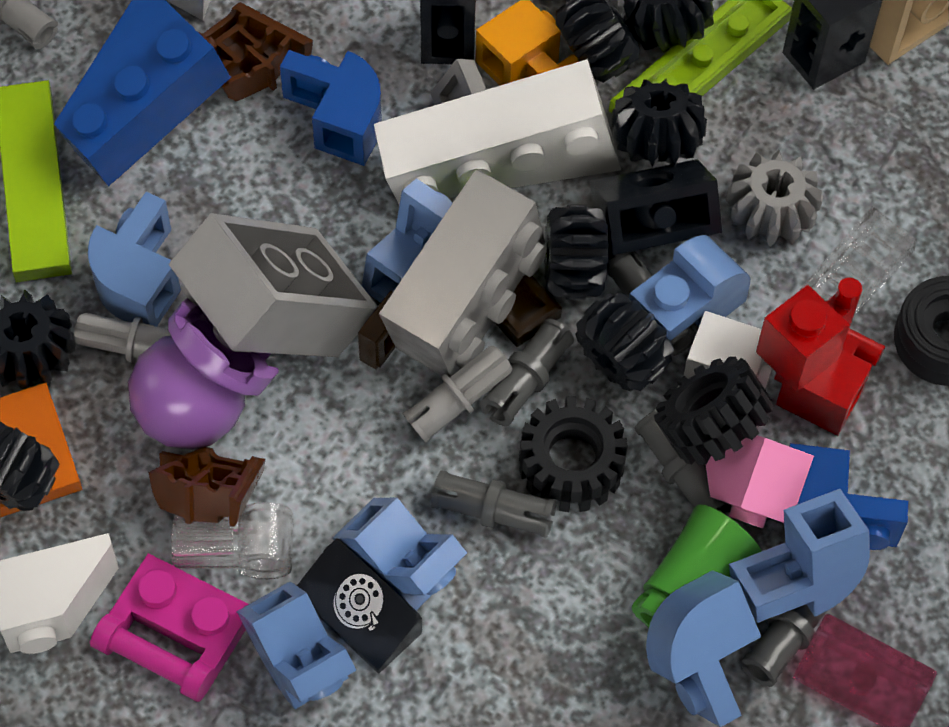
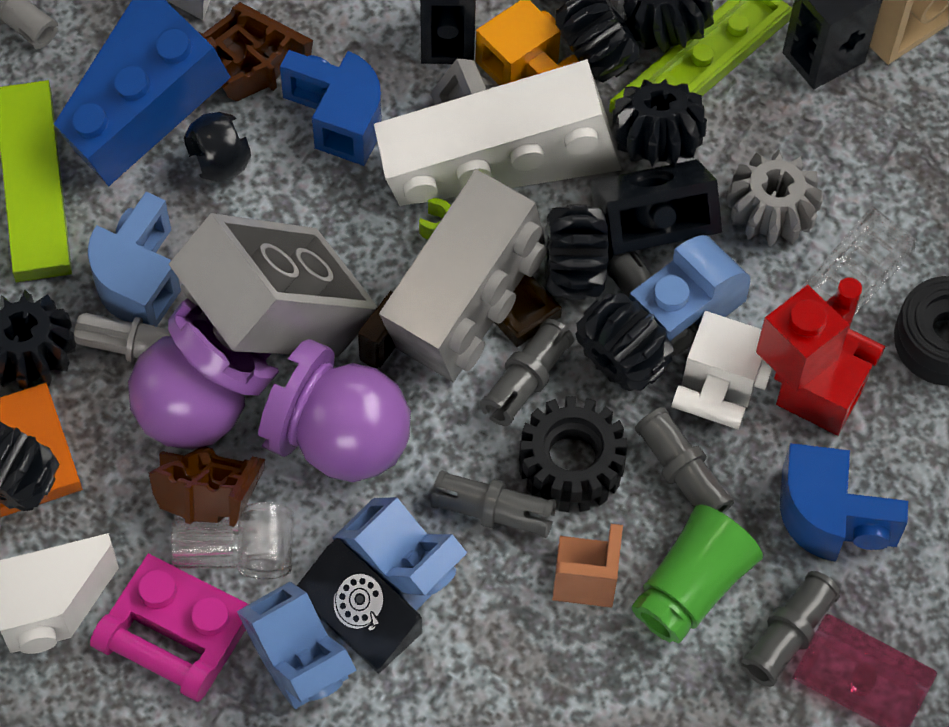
medium blue brick [362,178,452,303] -> none
light grey axle [402,346,512,443] -> none
medium blue brick [646,570,761,727] -> none
black tyre [654,356,773,465] -> none
bright pink slope [706,435,814,528] -> none
medium blue brick [729,488,870,623] -> none
none -> black piece [184,112,251,181]
none -> medium lavender tile [258,339,411,482]
none -> nougat panel [552,524,623,608]

